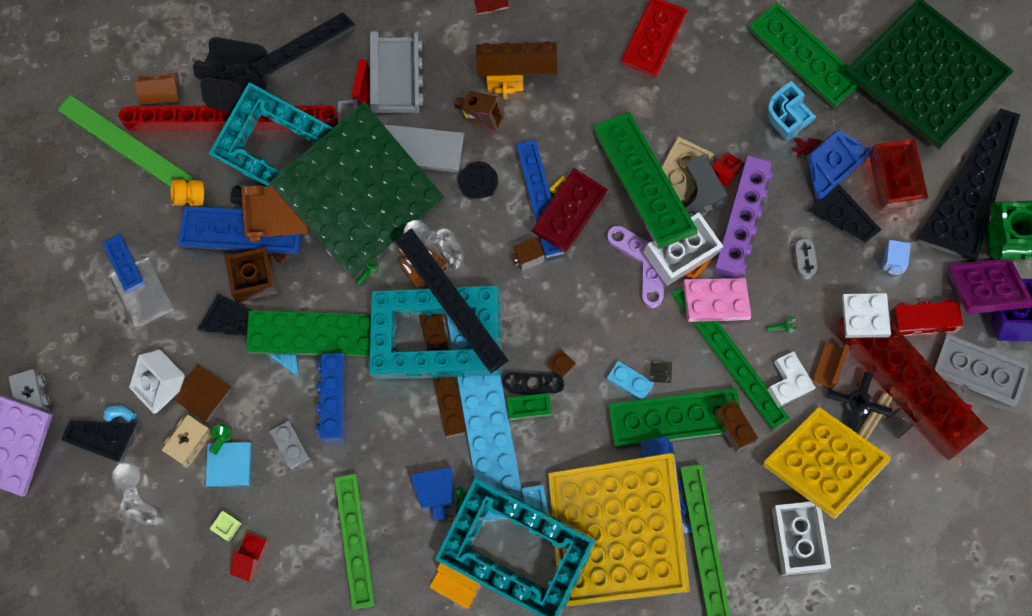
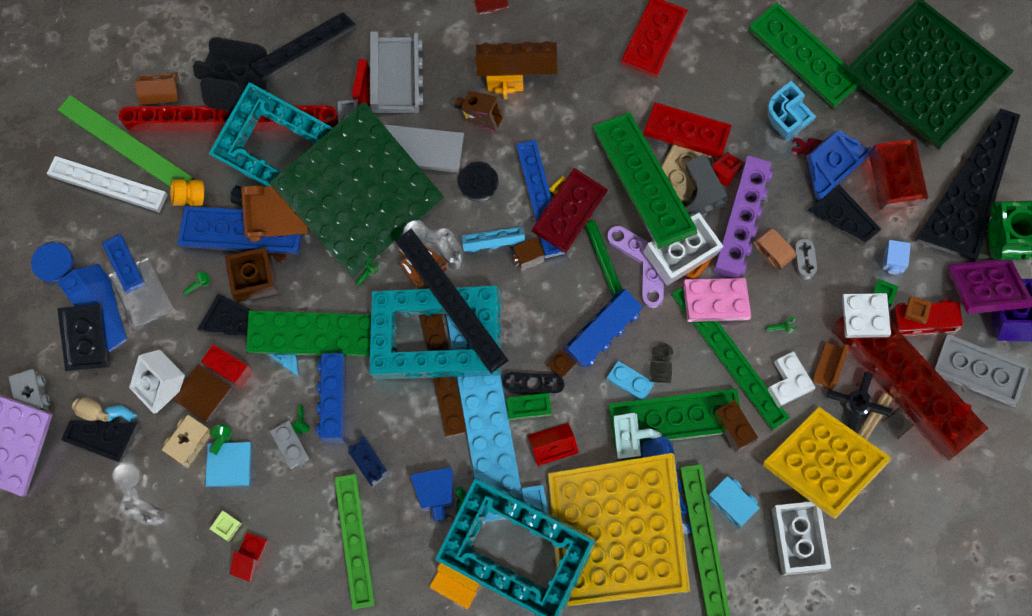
none -> blue tile [31,242,74,283]
none -> white plate [47,156,168,213]
none -> blue wedge [57,264,127,352]
none -> black plate [57,304,109,371]
none -> tan plant [72,398,109,422]
none -> green hand [183,271,210,295]
none -> red brick [201,344,253,389]
none -> green hand [292,405,310,436]
none -> dark blue hinge [348,436,389,487]
none -> medium azure plate [461,226,525,252]
none -> red panel [528,423,579,466]
none -> blue brick [562,289,643,367]
none -> green axle [585,220,622,296]
none -> light aqua plate [614,413,662,460]
none -> red tile [643,102,732,158]
none -> clear smoke plate [652,343,673,363]
none -> medium azure brick [708,476,760,529]
none -> nougat beam [754,228,796,270]
none -> green plate [872,279,898,308]
none -> dark orange plate [904,296,932,324]

